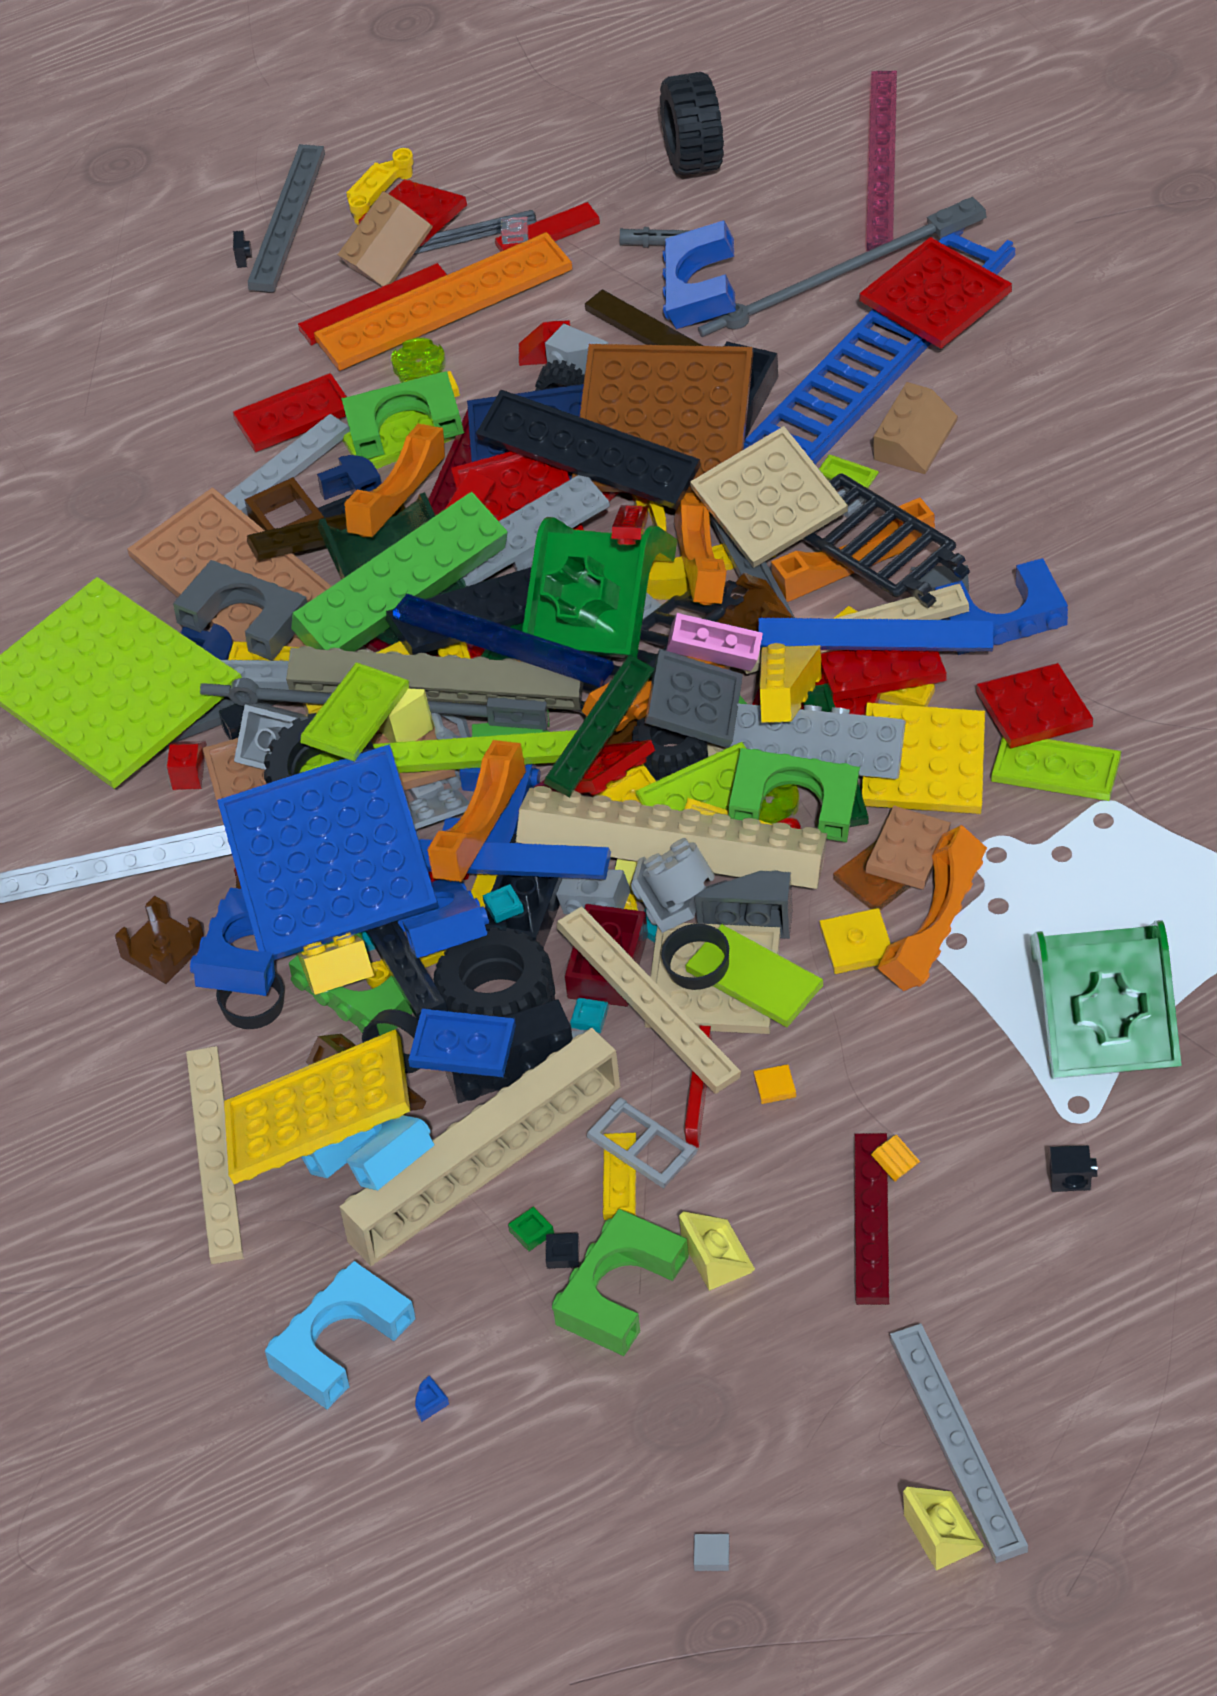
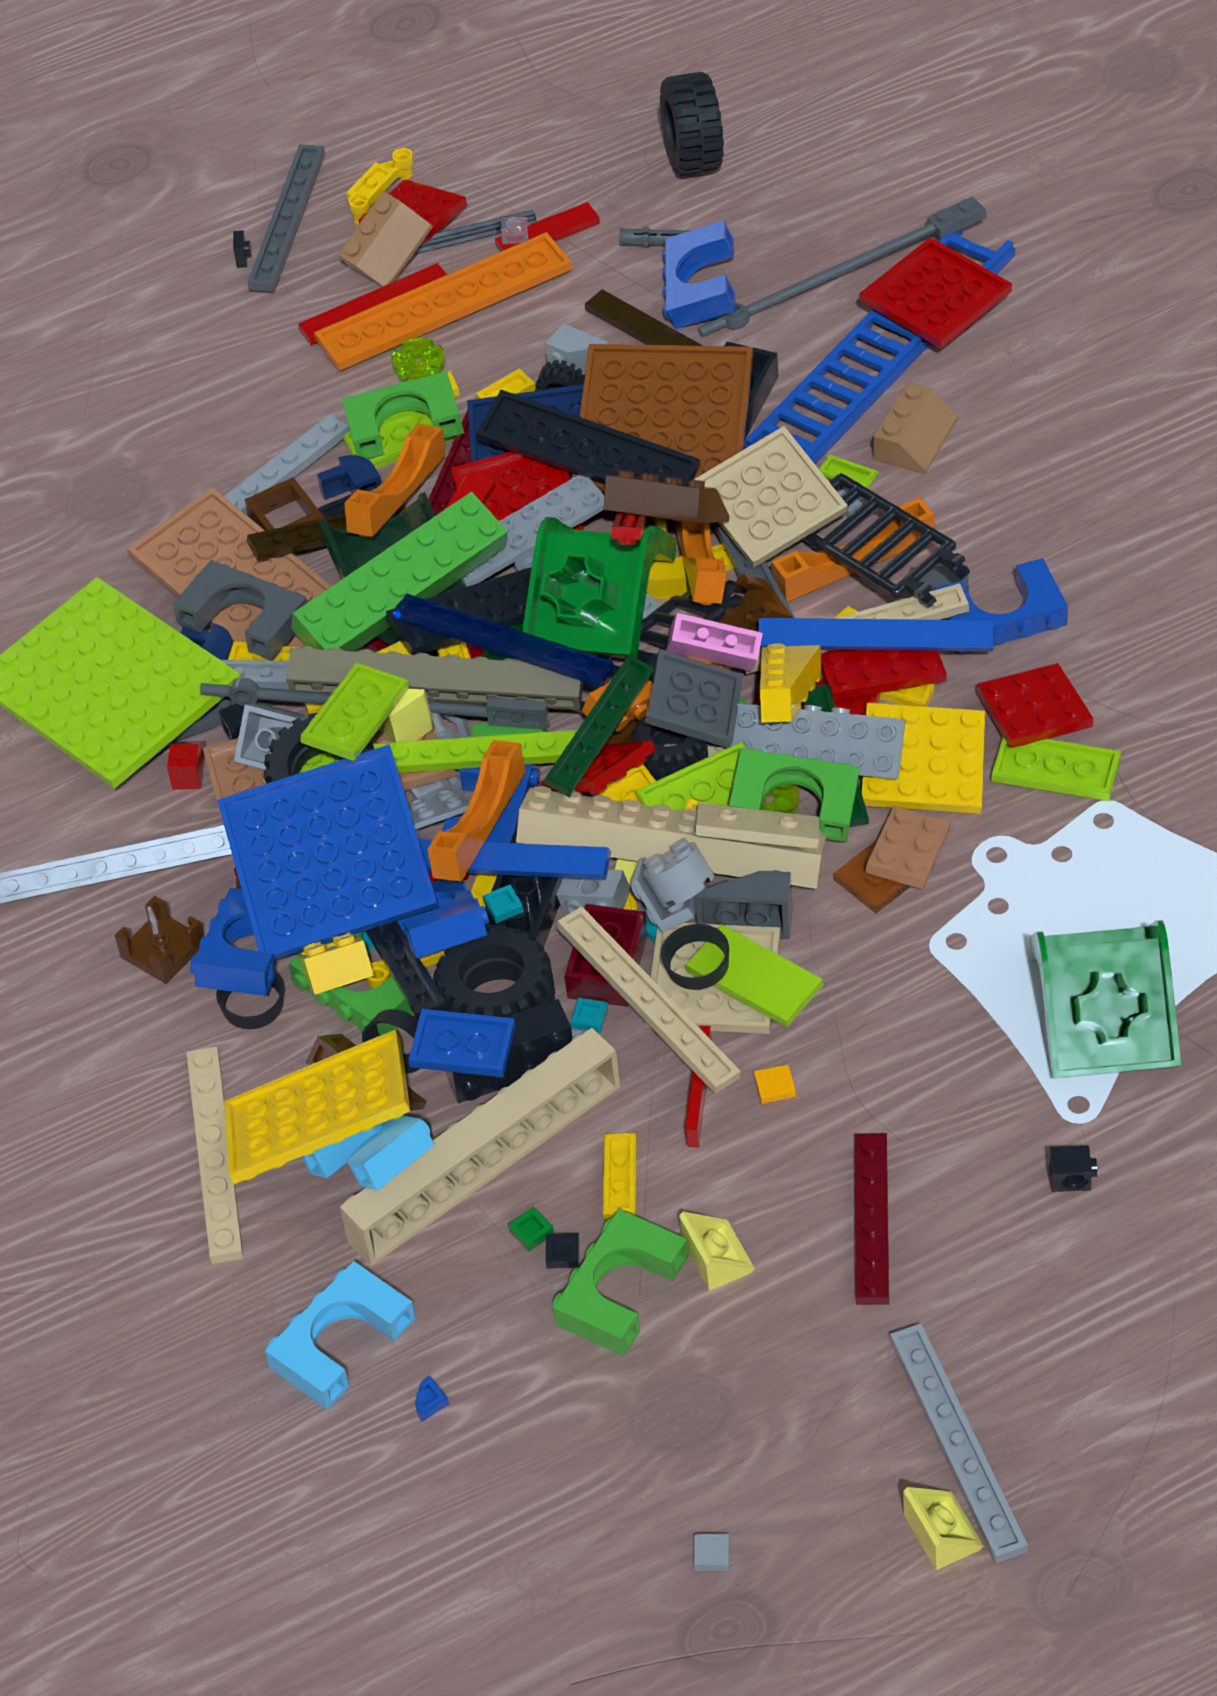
red plate [233,373,347,452] -> none
red slope [519,320,570,366] -> none
light grey window [587,1097,698,1189] -> none
yellow plate [819,908,891,974] -> none
clear pink plate [867,71,897,251] -> none
light orange piece [871,1134,920,1182] -> none
orange arch [877,825,987,991] -> none
none -> yellow tile [476,369,536,399]
none -> reddish brown slope [603,470,730,523]
none -> tan plate [695,803,819,850]

